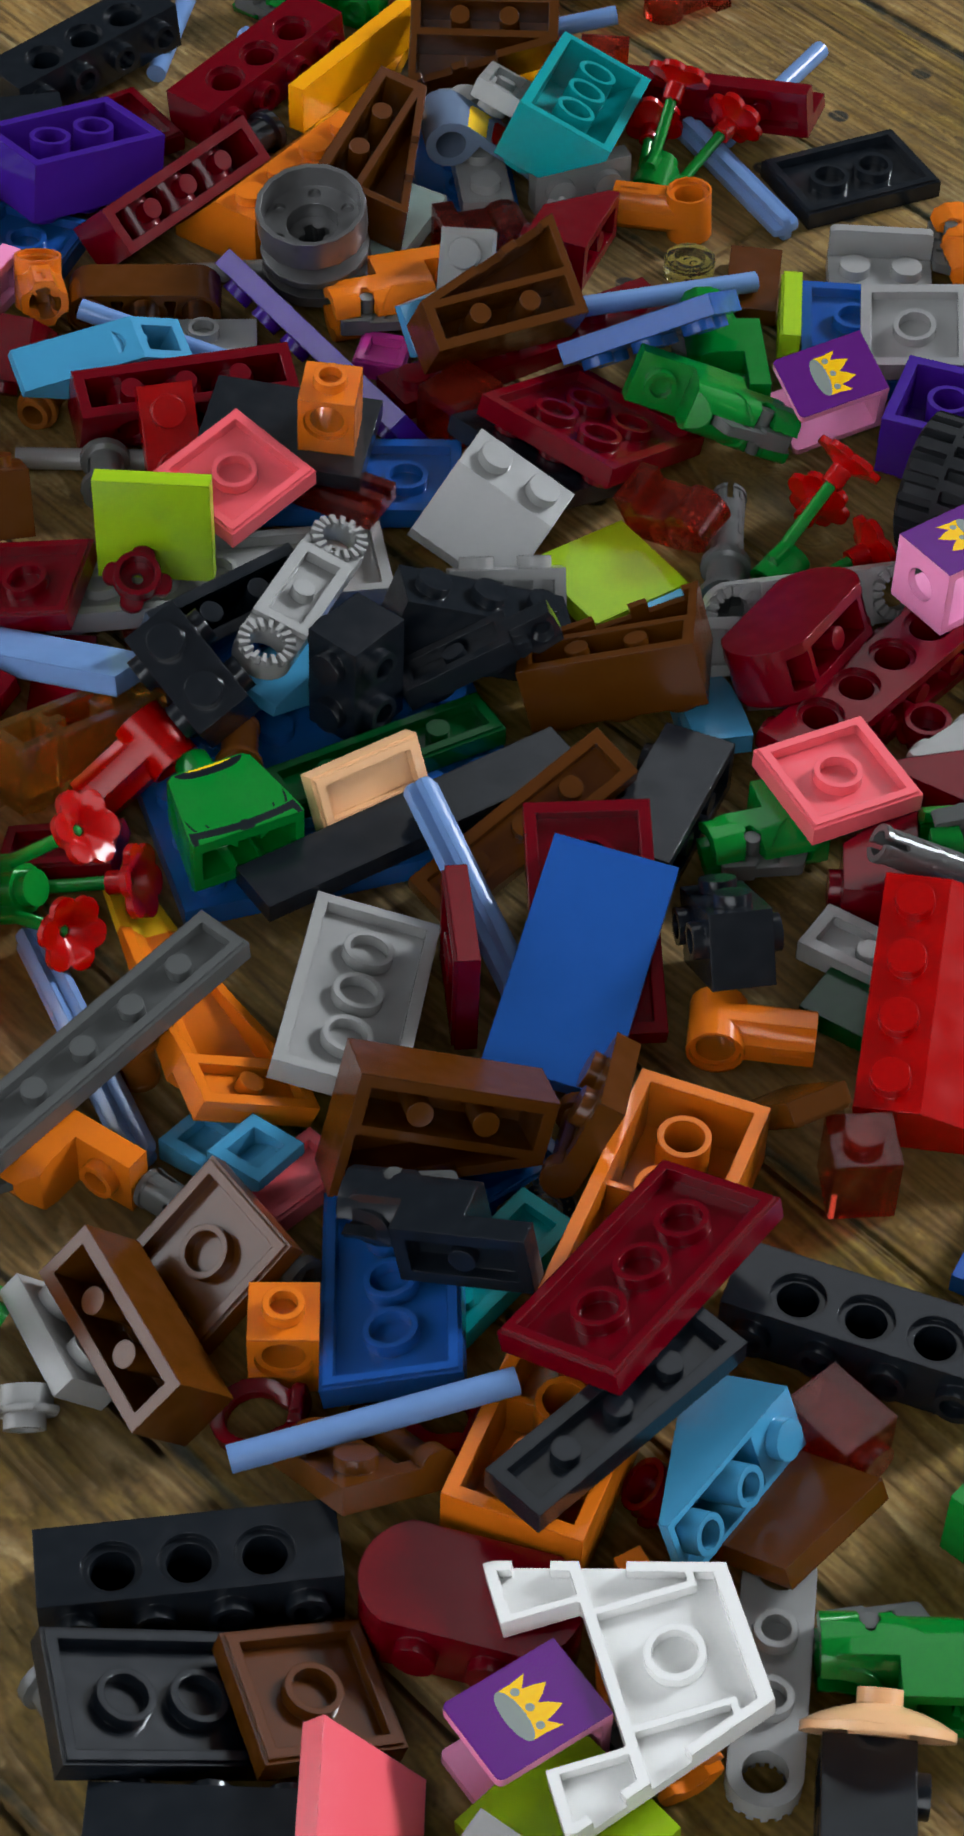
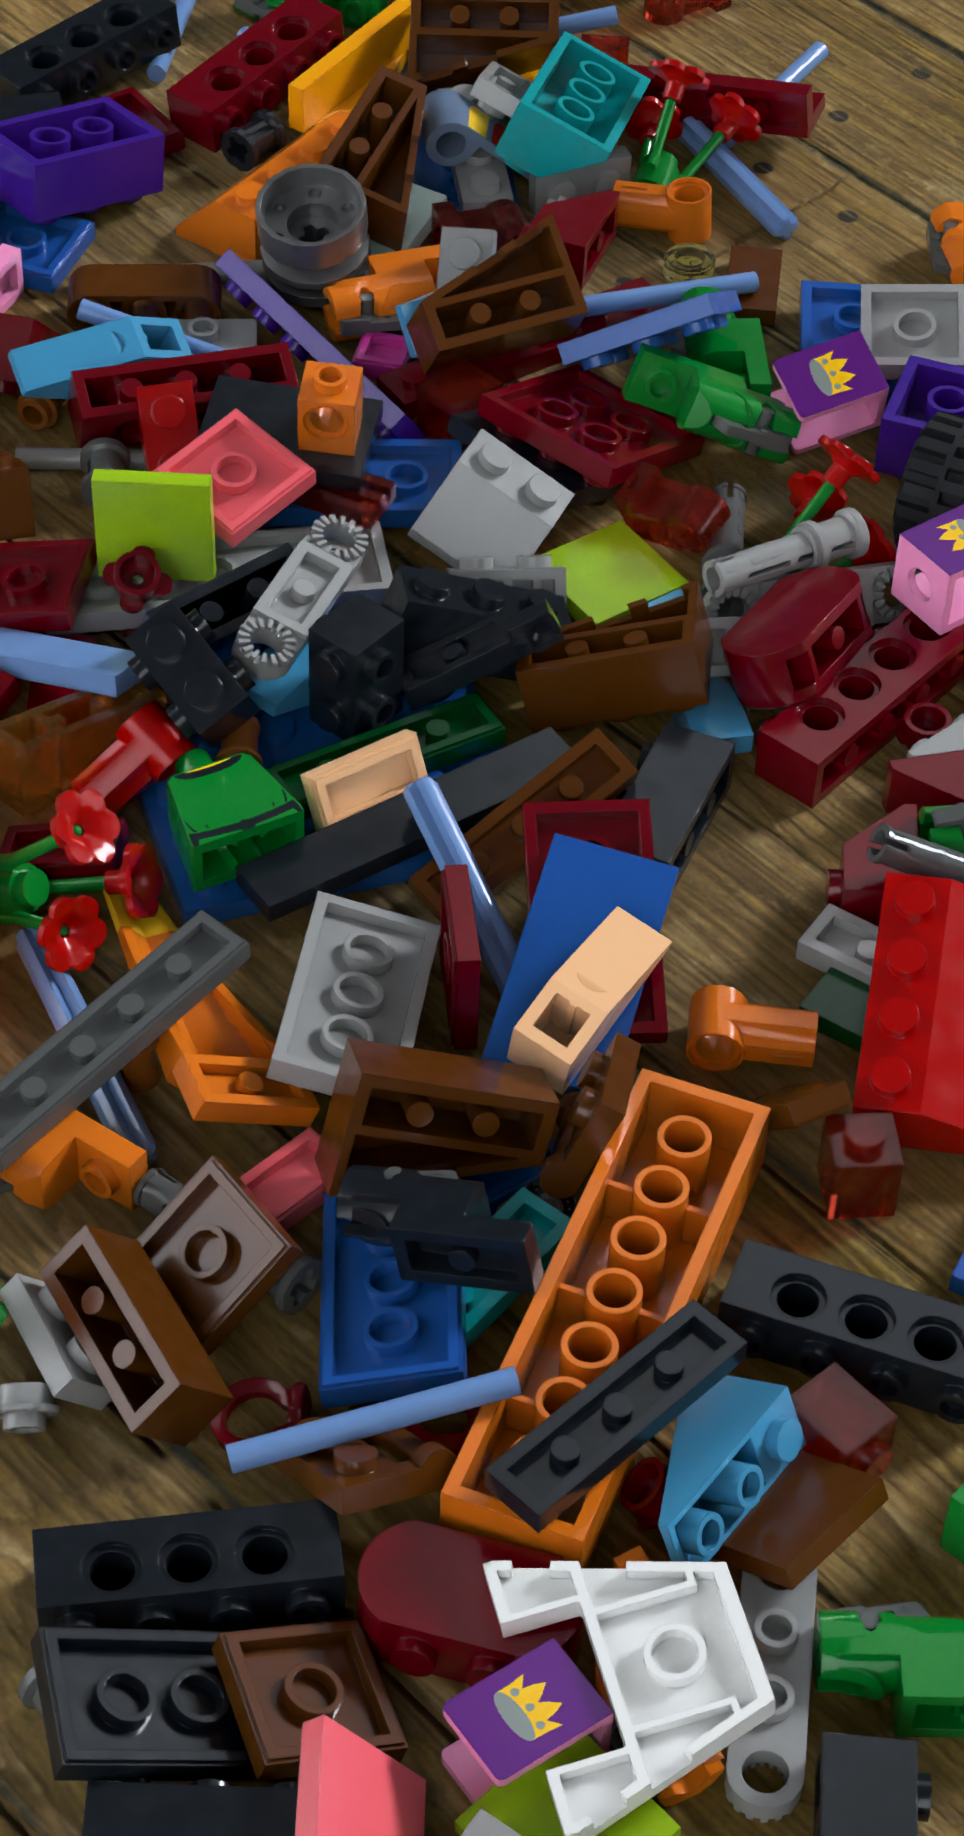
orange piece [13,248,69,326] -> none
dark red brick [73,115,271,264] -> none
dark azure slope [158,1113,305,1192] -> none
orange brick [246,1282,321,1391] -> none
dark red tile [497,1159,784,1396] -> none
black brick [672,873,784,992] -> none
green plate [696,779,831,881] -> none
coral tile [752,716,923,846] -> none
black tile [760,129,941,230] -> none
lime tile [776,271,803,359] -> none
light nougat dish [799,1686,958,1746] -> none
light grey bracket [825,224,934,284] -> none
none -> light nougat slope [507,906,672,1095]
none -> light grey pin [702,507,870,597]

